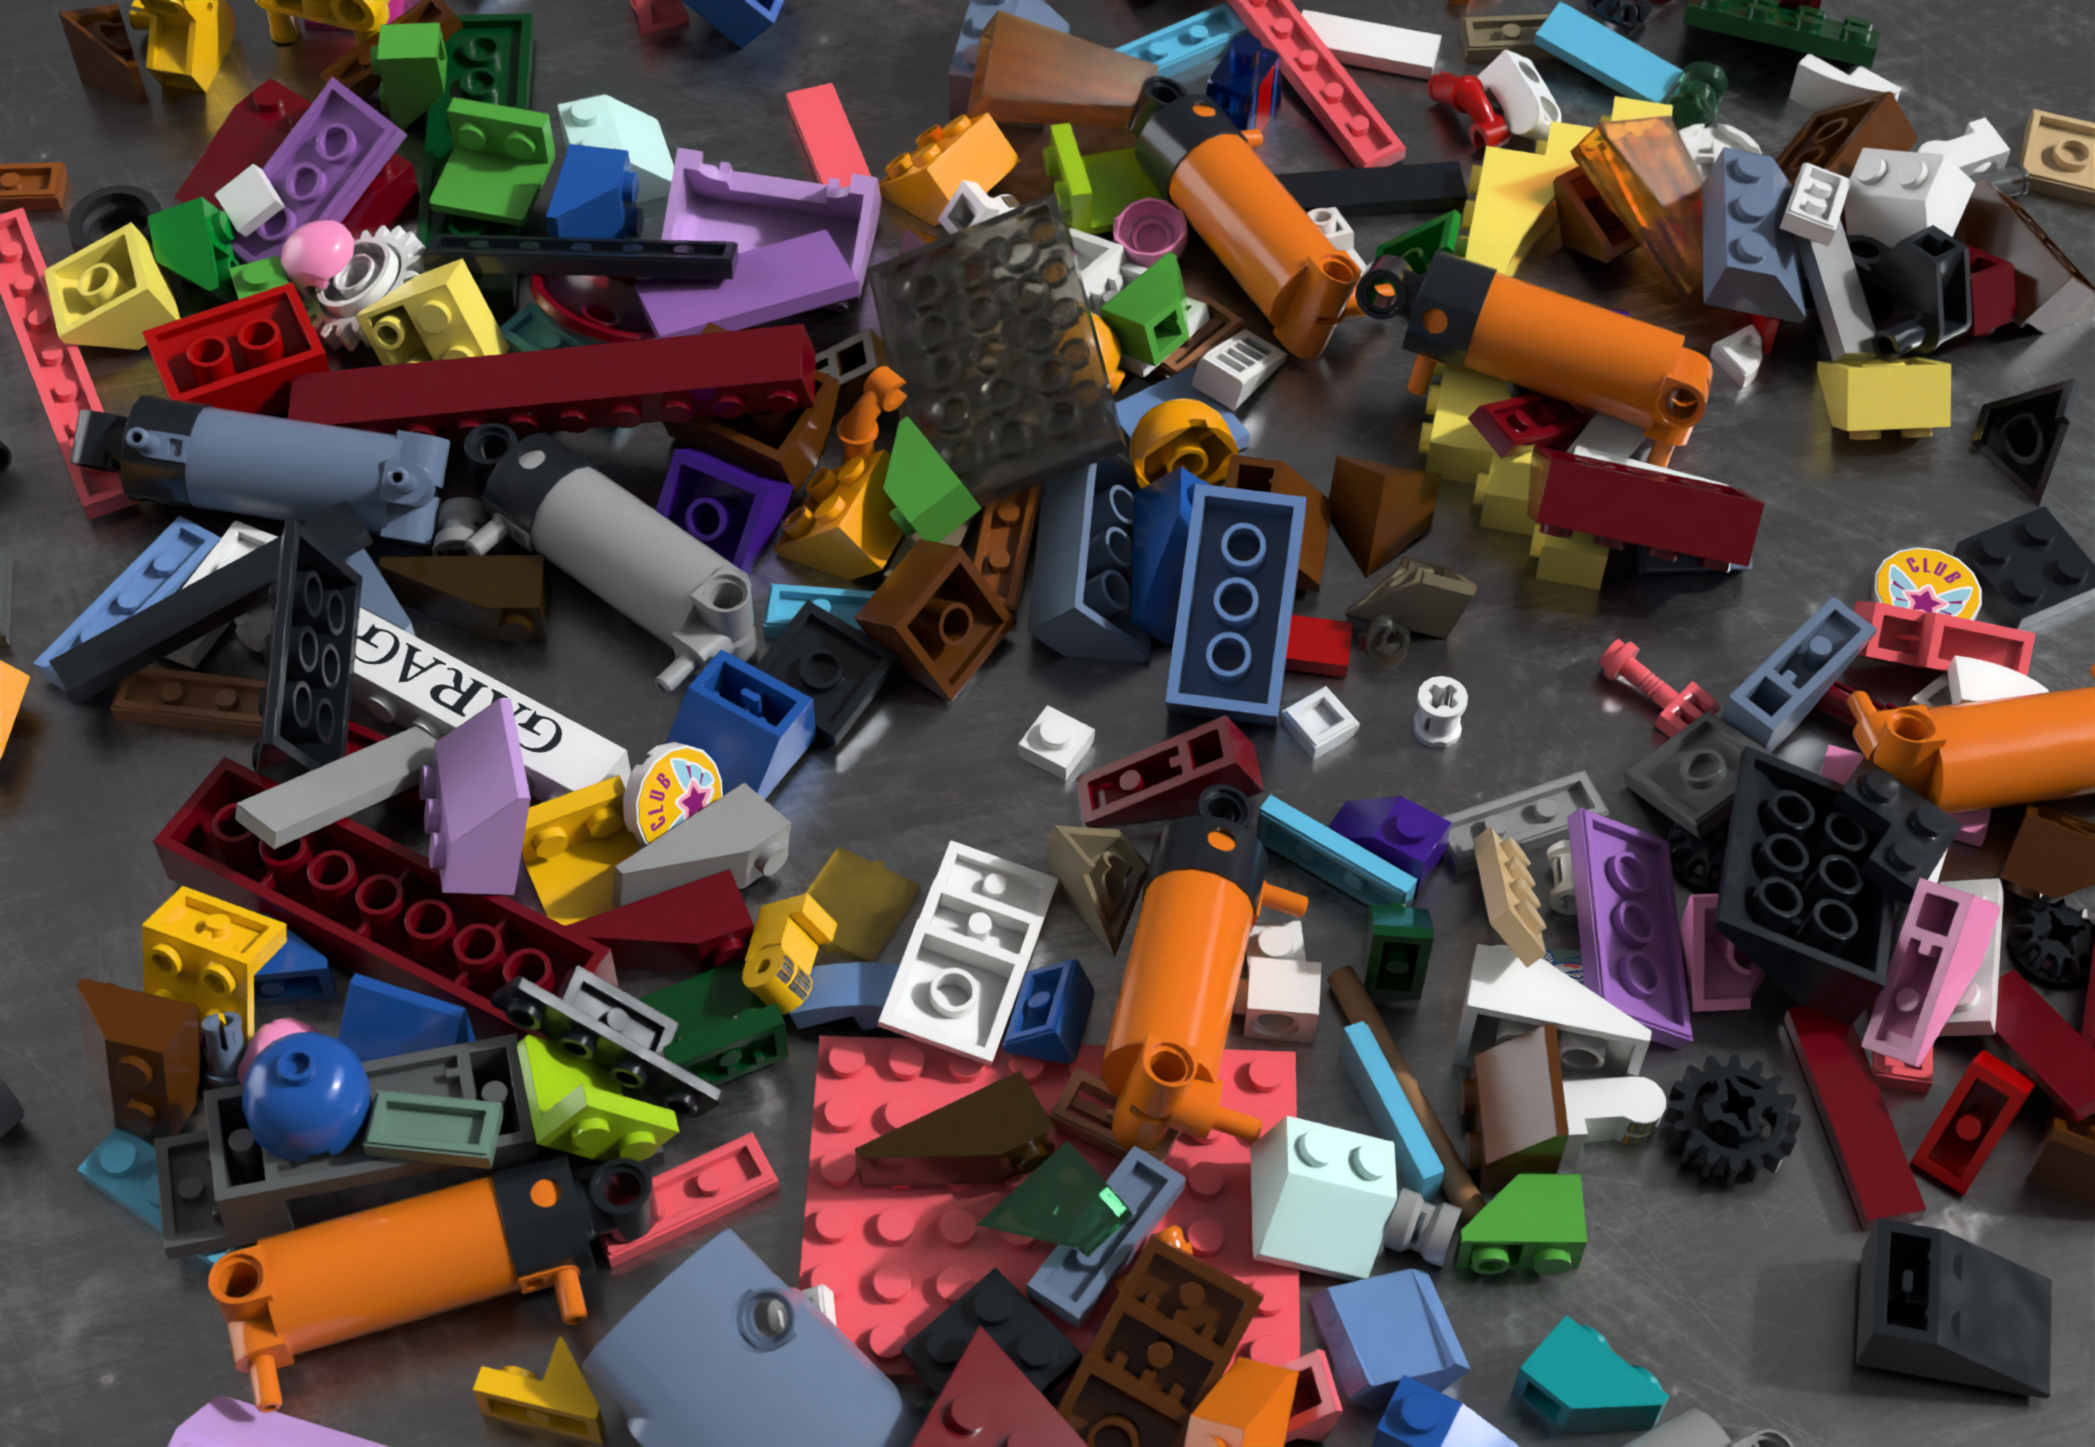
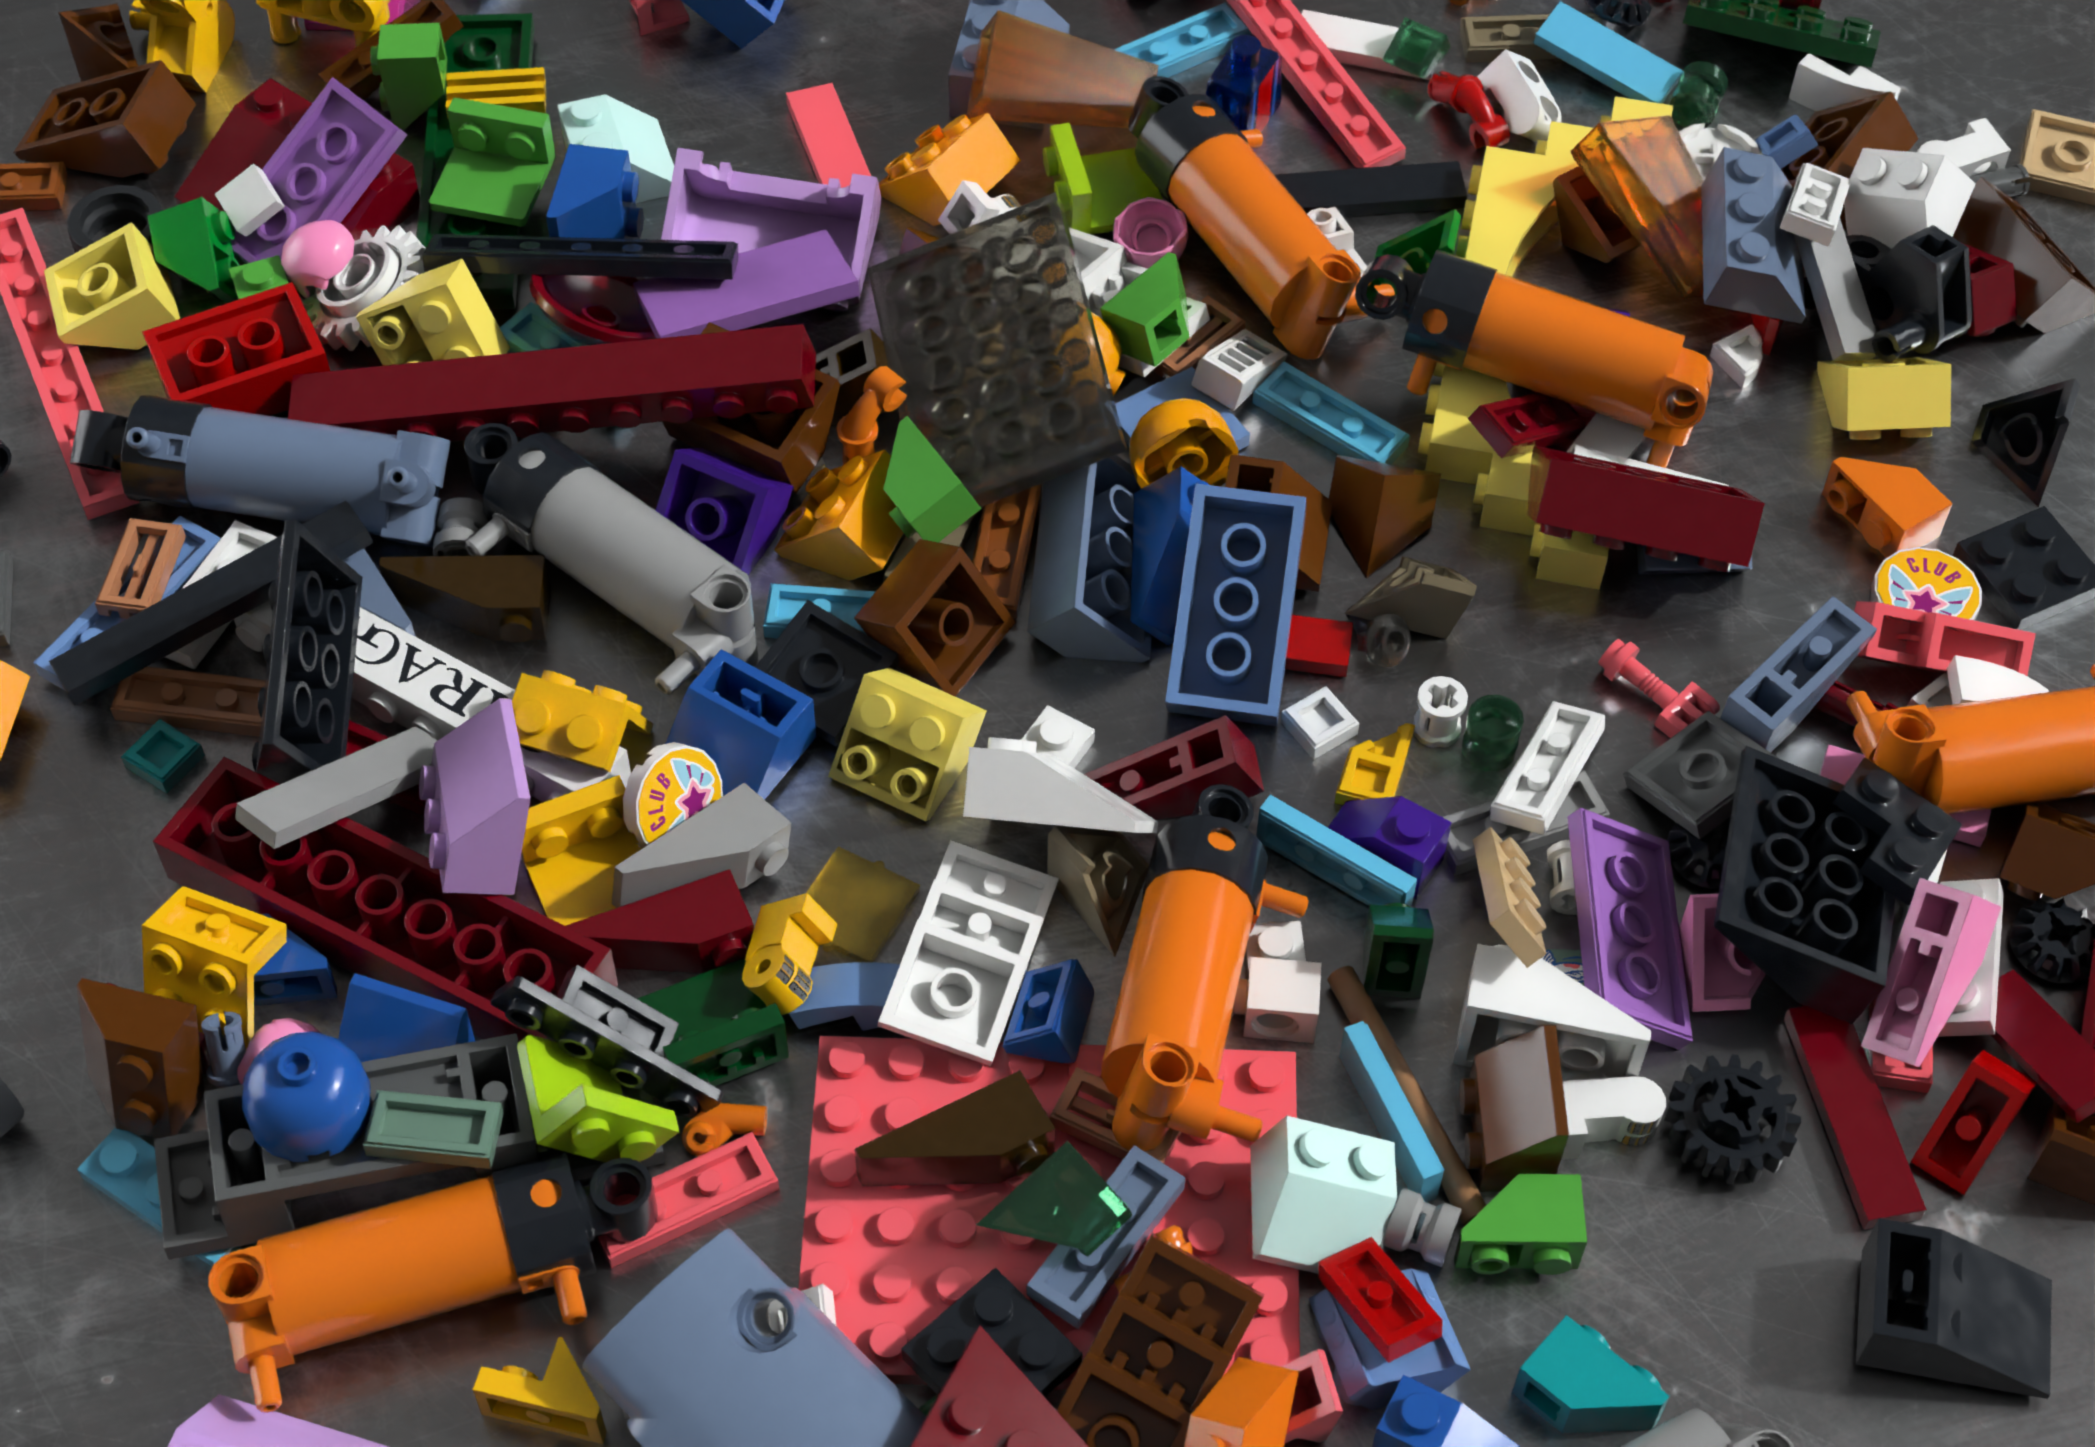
none -> reddish brown slope [13,60,196,178]
none -> nougat tile [95,518,186,619]
none -> teal tile [121,719,205,794]
none -> yellow tile [446,67,546,120]
none -> yellow bracket [511,670,654,772]
none -> orange arm [681,1103,768,1157]
none -> light yellow slope [828,667,987,821]
none -> white slope [963,737,1158,833]
none -> medium azure tile [1252,361,1410,464]
none -> red plate [1319,1237,1442,1363]
none -> yellow tile [1334,723,1415,805]
none -> clear green slope [1383,17,1451,80]
none -> clear green wheel [1461,695,1524,772]
none -> white tile [1490,701,1605,835]
none -> medium blue tile [1755,114,1818,169]
none -> orange slope [1822,457,1953,558]

